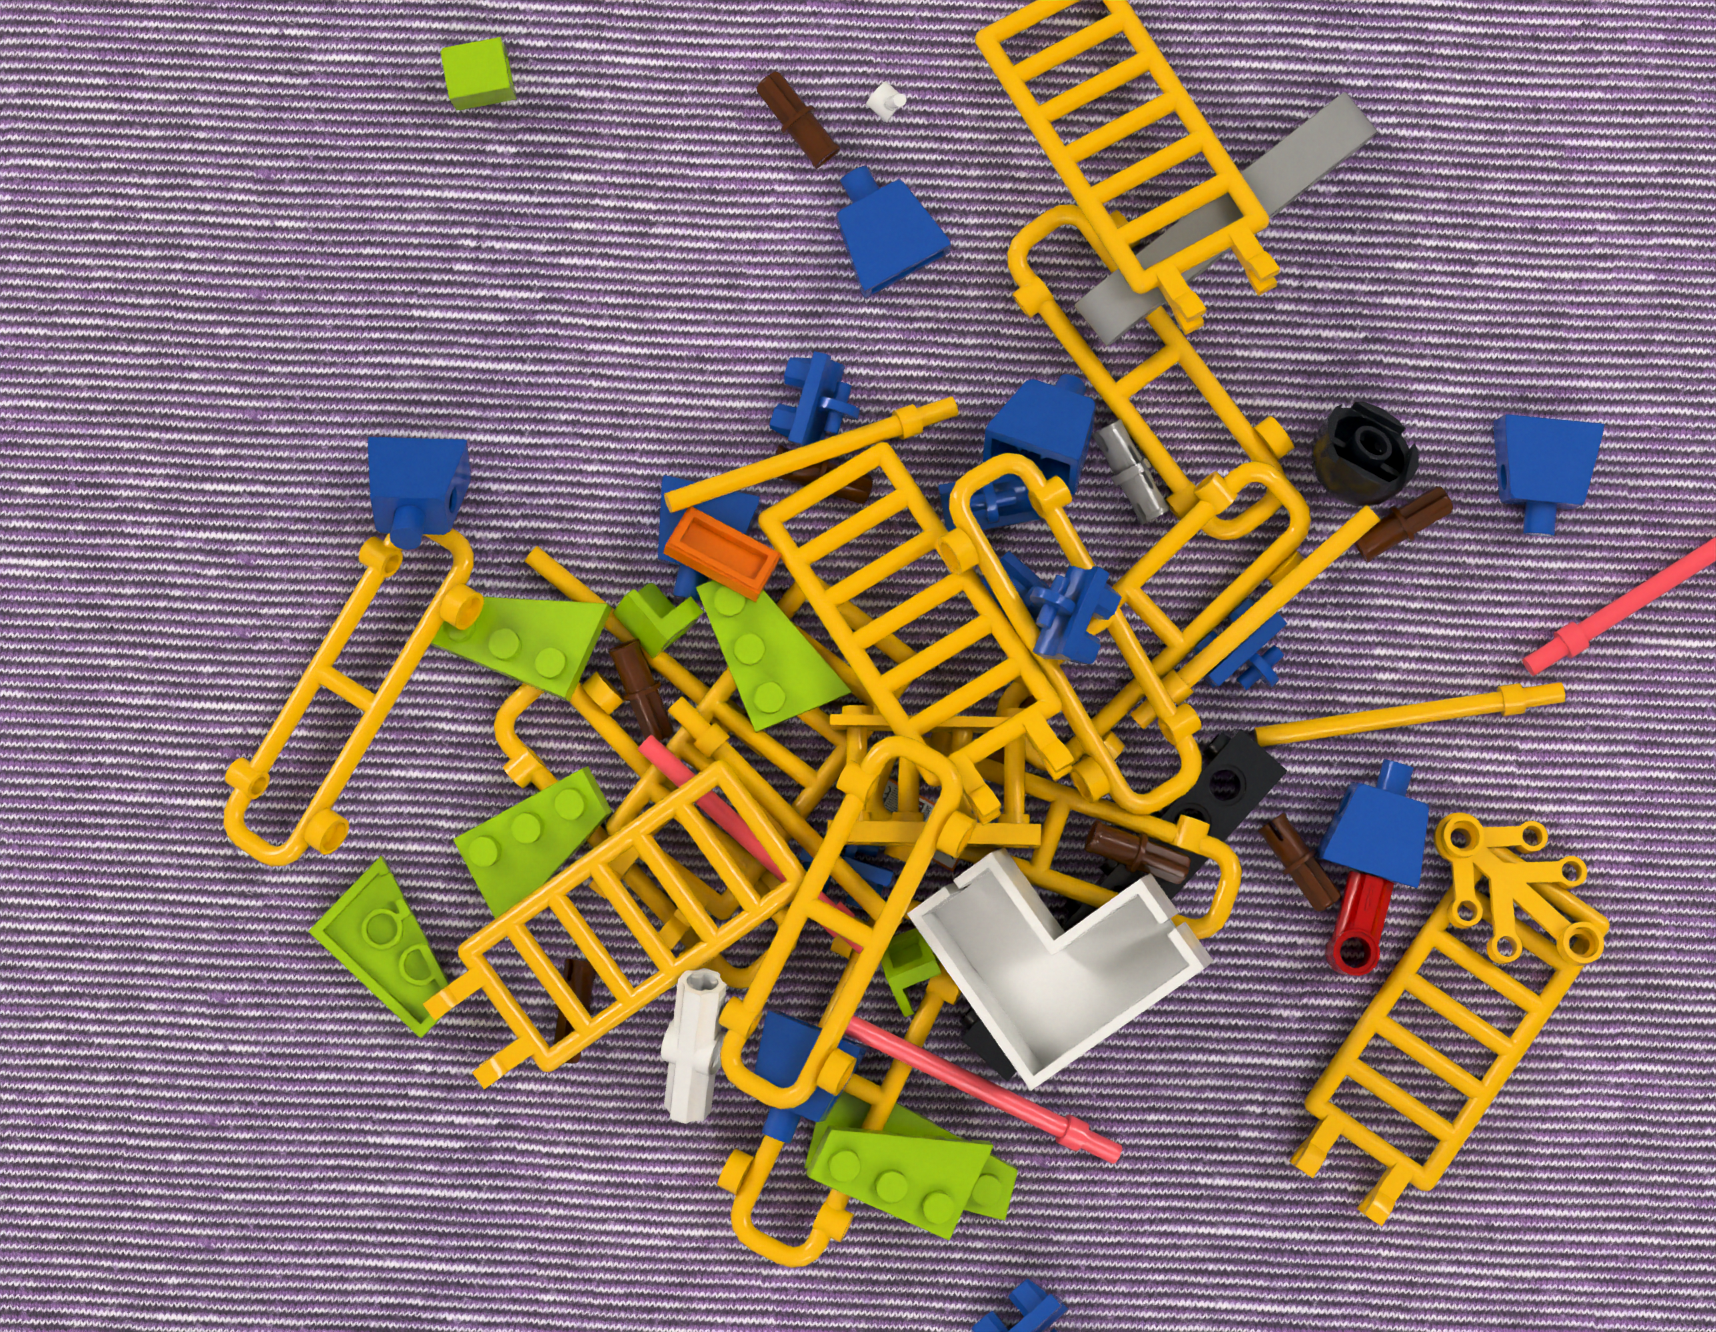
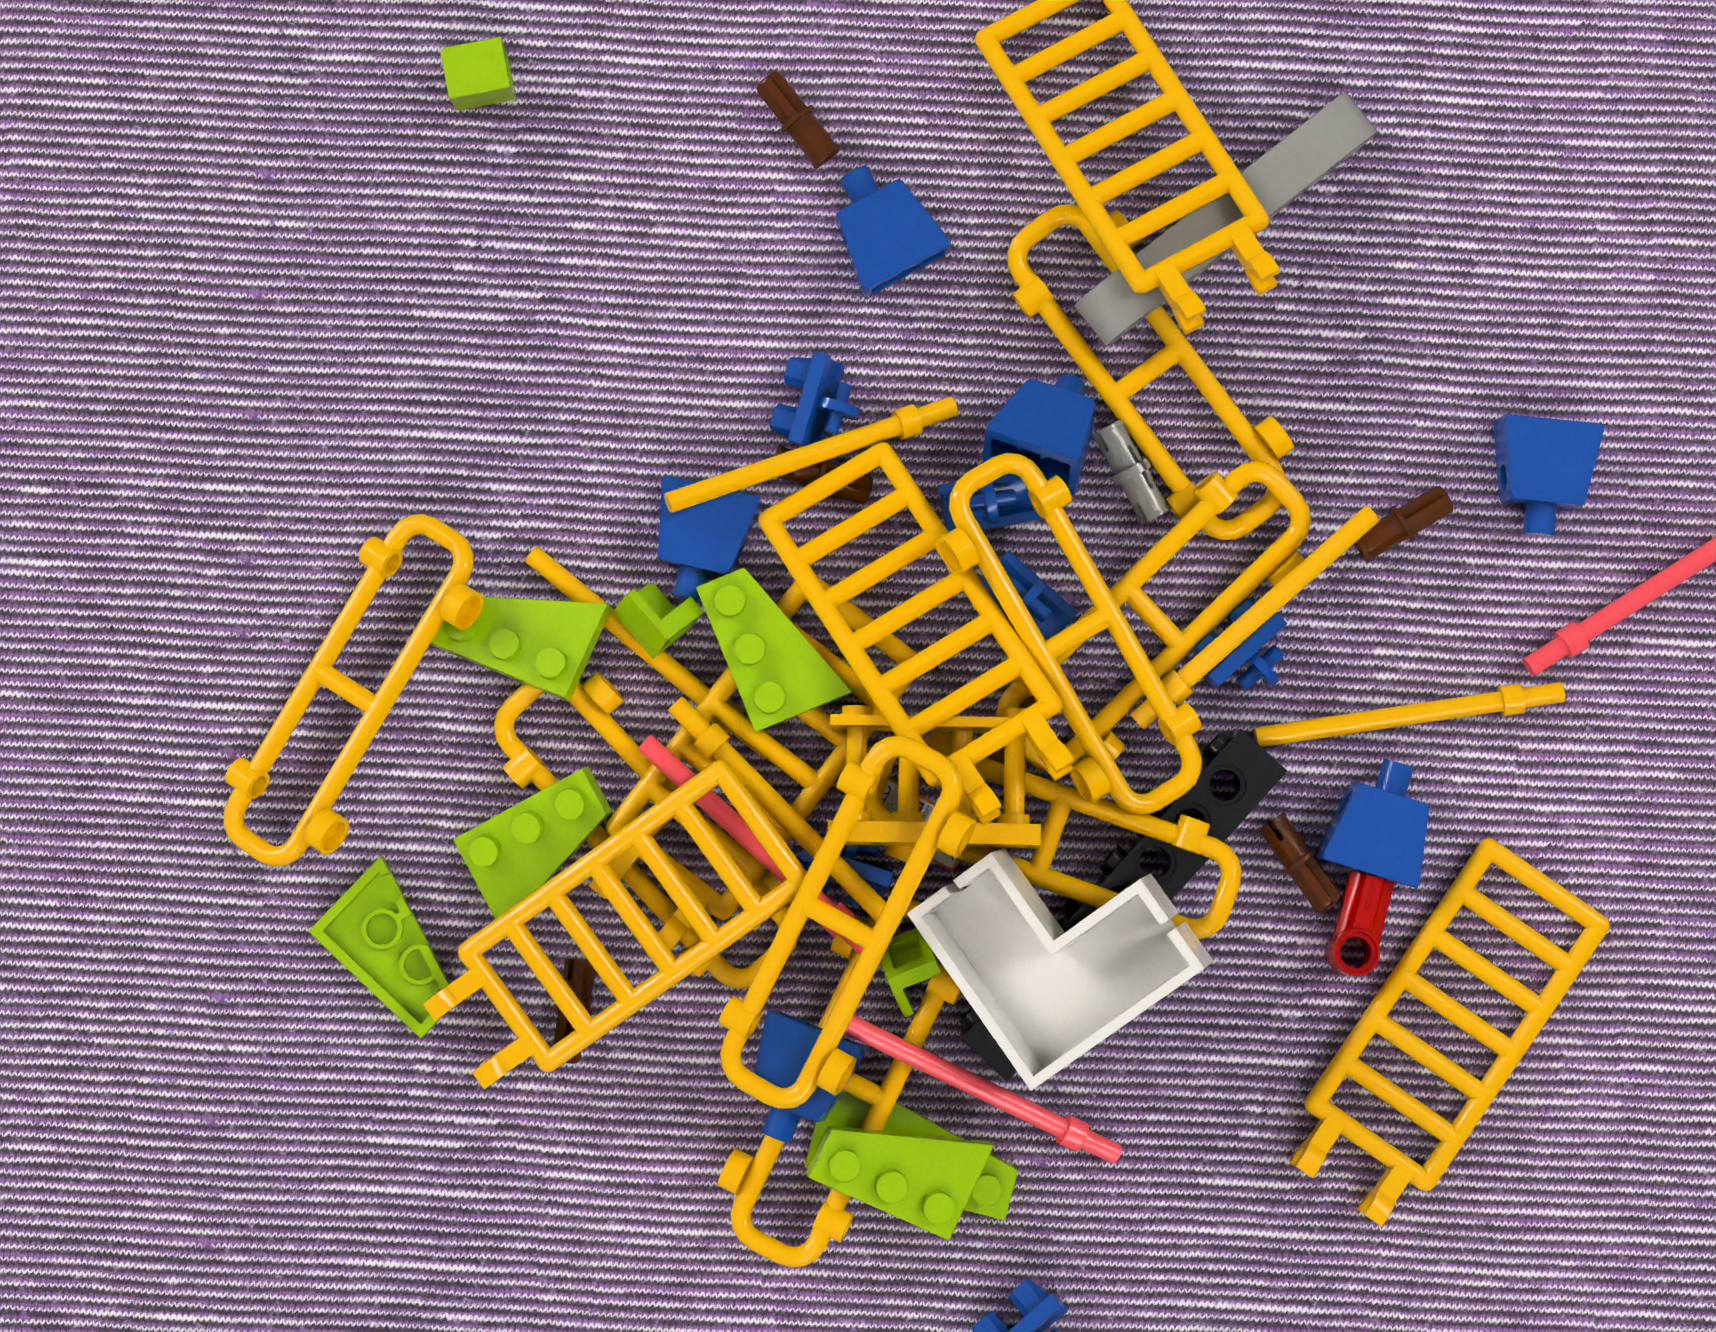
blue torso [367,437,471,550] -> none
reddish brown axle [608,639,673,741] -> none
white piece [661,968,727,1124] -> none
orange tile [663,506,782,602] -> none
white hand [866,81,907,123] -> none
blue hips [1030,566,1122,664] -> none
reddish brown axle [1084,820,1191,884] -> none
black cylinder [1311,402,1419,507] -> none
yellow plant [1433,812,1604,966] -> none

